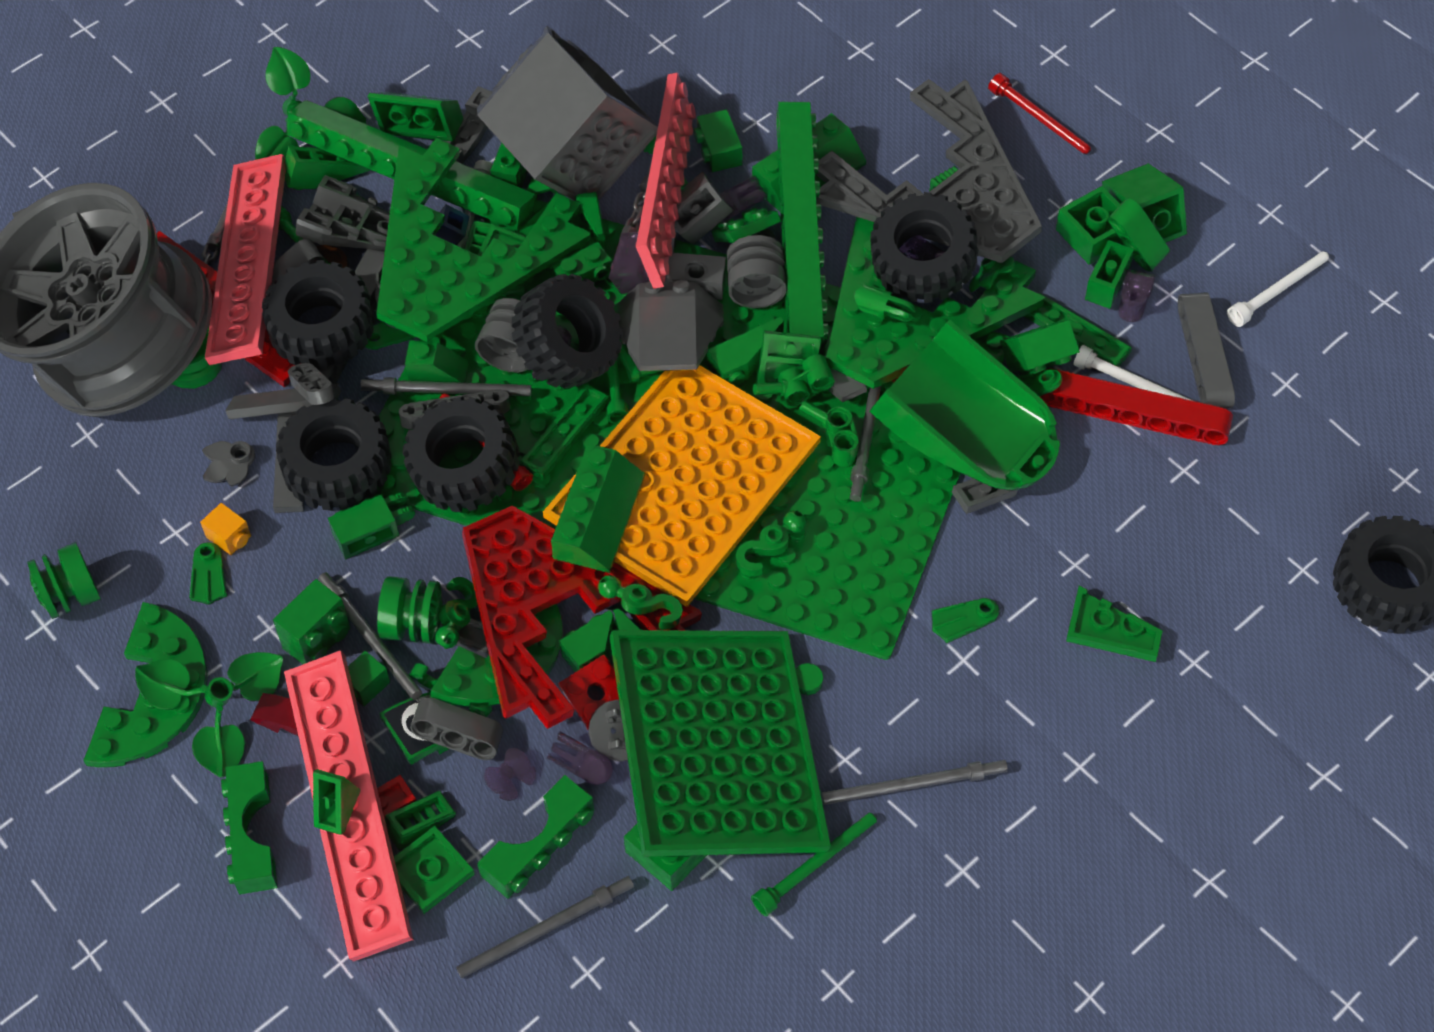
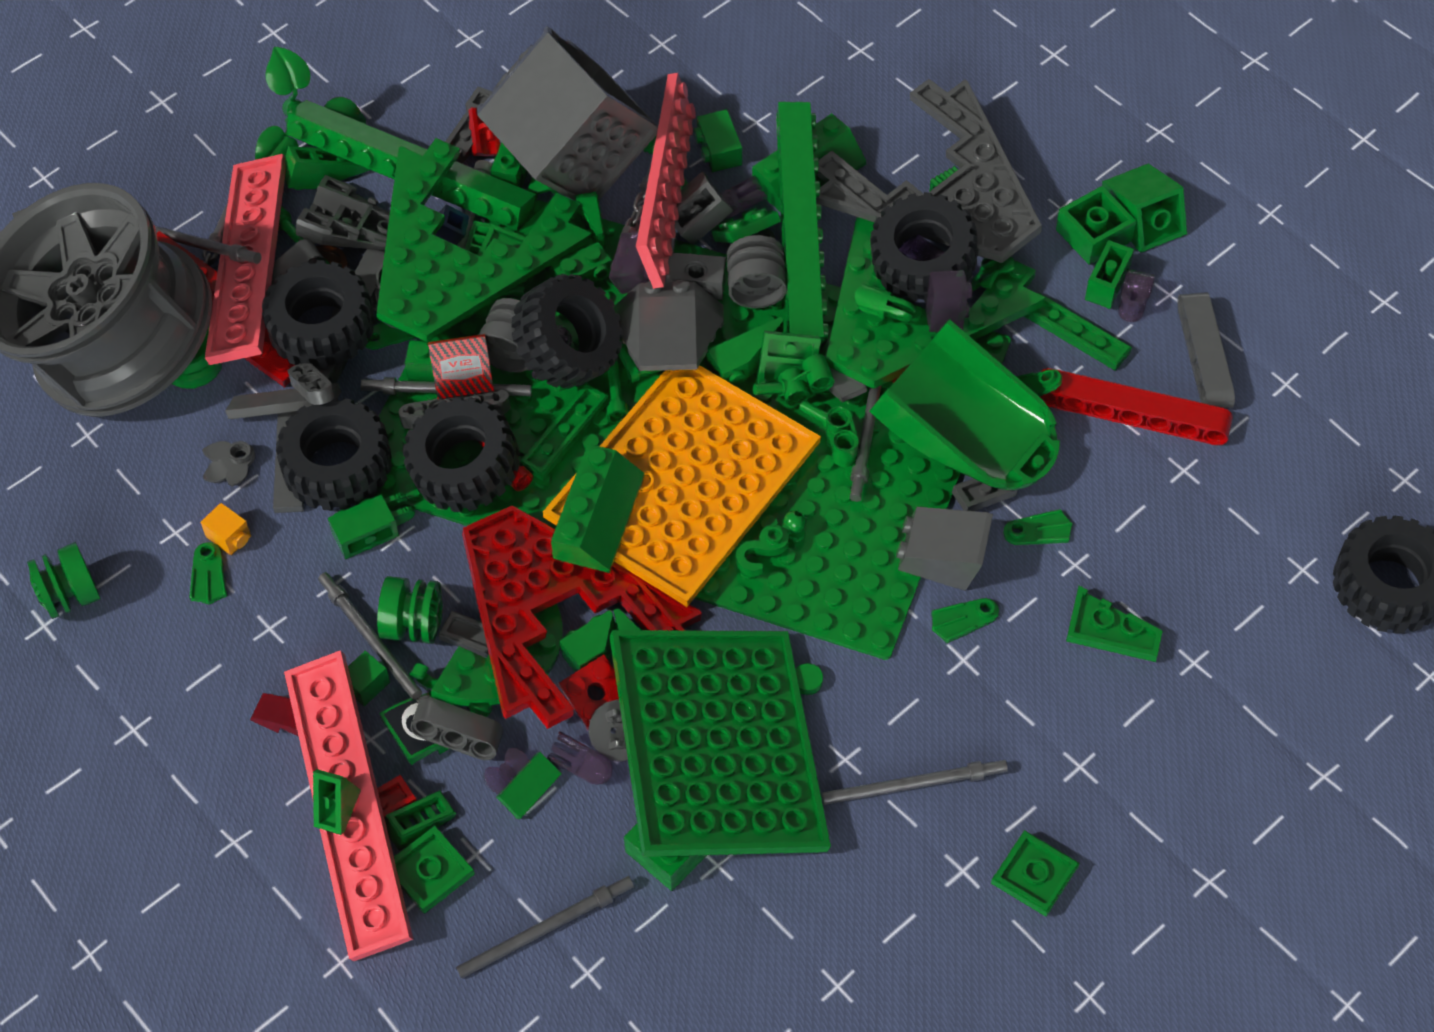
green plate [83,602,208,767] -> none
green plant [135,652,283,778] -> none
green arch [221,761,278,895] -> none
green brick [273,579,350,664] -> none
green slope [368,92,464,141] -> none
green piece [435,577,478,649] -> none
green arch [477,775,594,899] -> none
green piece [598,575,683,630] -> none
green piece [751,812,877,917] -> none
red piece [988,73,1091,154] -> none
green brick [1000,320,1080,375] -> none
white piece [1073,345,1193,401] -> none
green beam [1108,198,1170,272] -> none
white piece [1227,251,1329,327] -> none
none -> flat silver bar [155,226,262,264]
none -> tile [428,334,494,399]
none -> red hips [468,107,500,157]
none -> green tile [496,752,562,819]
none -> dark grey slope [896,507,993,591]
none -> clear purple brick [925,270,972,332]
none -> green plate [991,830,1080,917]
none -> green piece [1003,509,1072,545]

